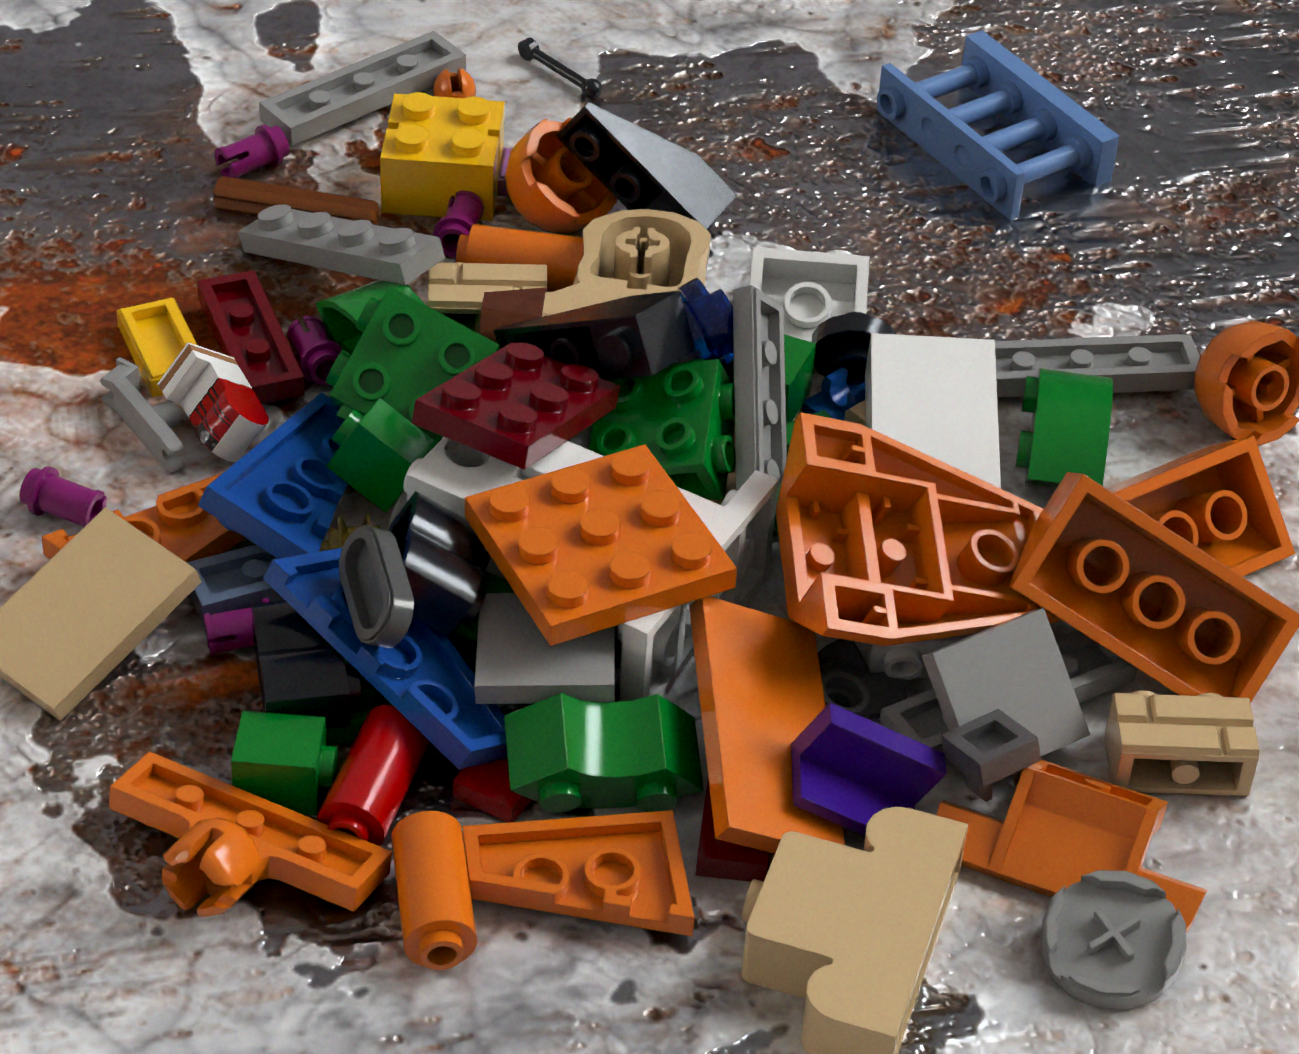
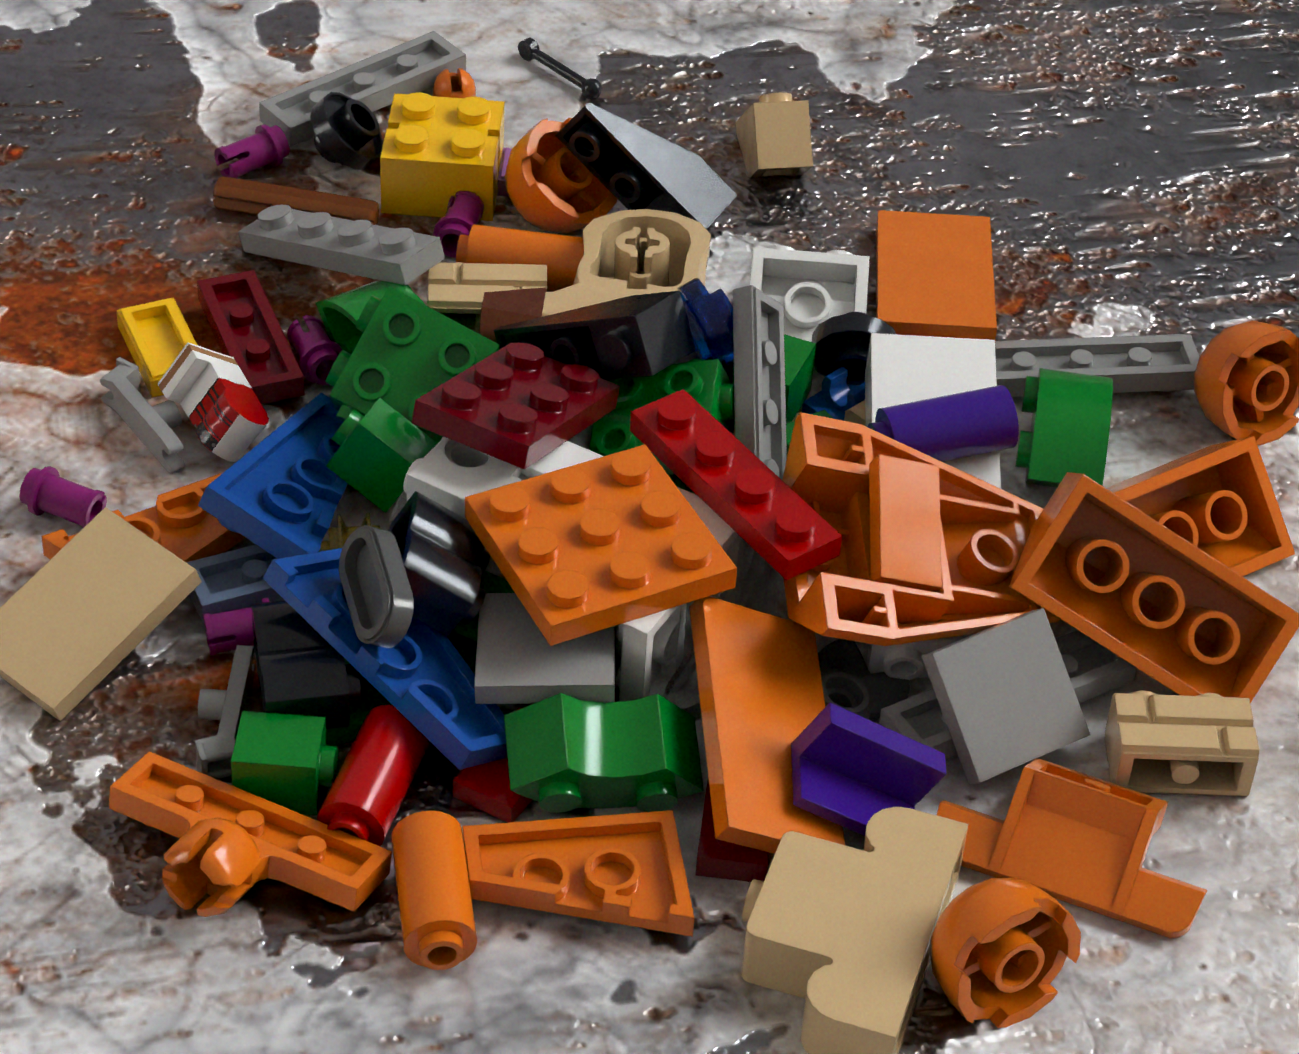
medium blue fence [877,30,1119,220] -> none
flat silver tile [941,708,1041,802] -> none
light grey tile [1041,870,1187,1010] -> none
none -> light grey piece [195,645,255,779]
none -> black plate [310,92,383,170]
none -> red plate [630,389,842,581]
none -> tan slope [735,92,813,178]
none -> dark purple brick [868,385,1019,462]
none -> orange tile [869,454,942,592]
none -> orange tile [876,210,997,341]
none -> orange cylinder [930,878,1081,1028]

